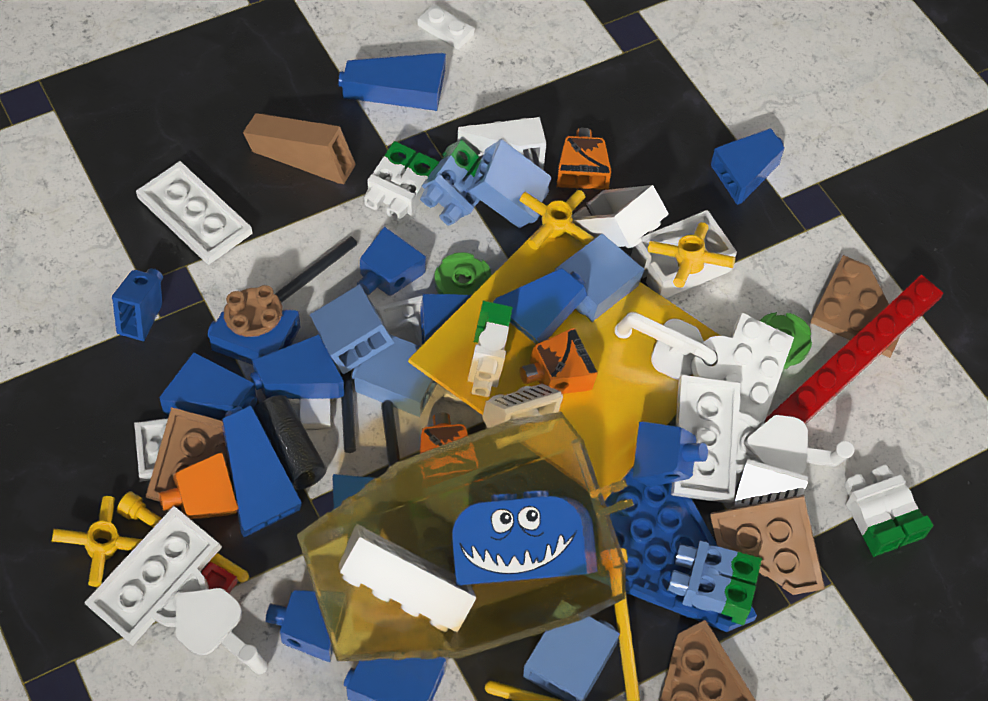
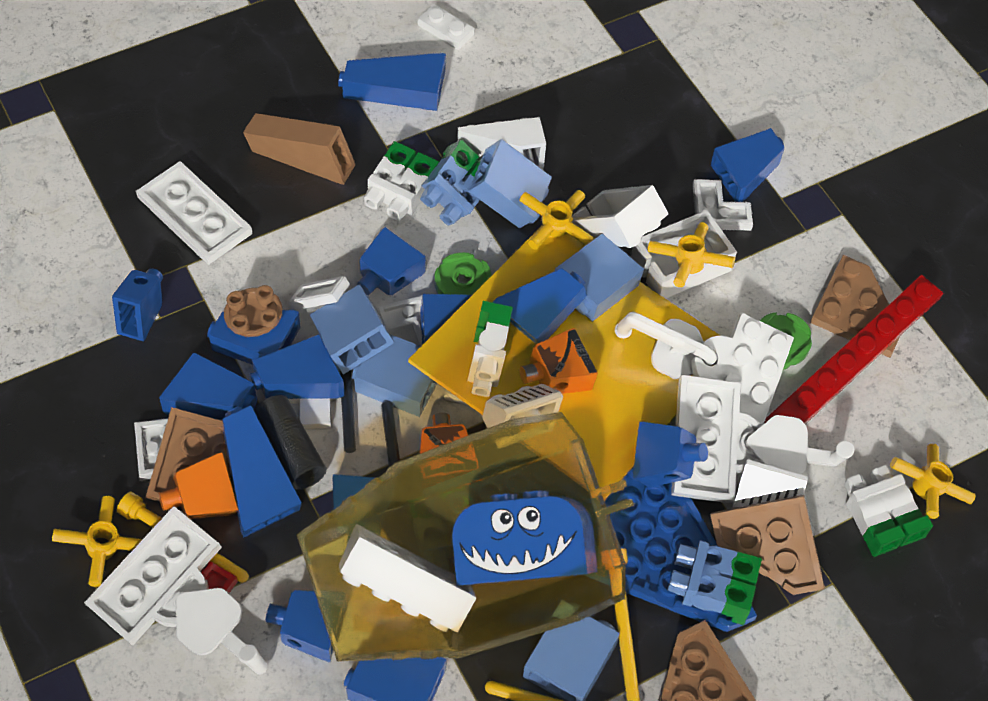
black bar [275,236,357,303] -> none
orange torso [557,128,611,190] -> none
none -> white tile [289,276,350,310]
none -> white tile [693,179,753,230]
none -> yellow bar [890,444,976,519]

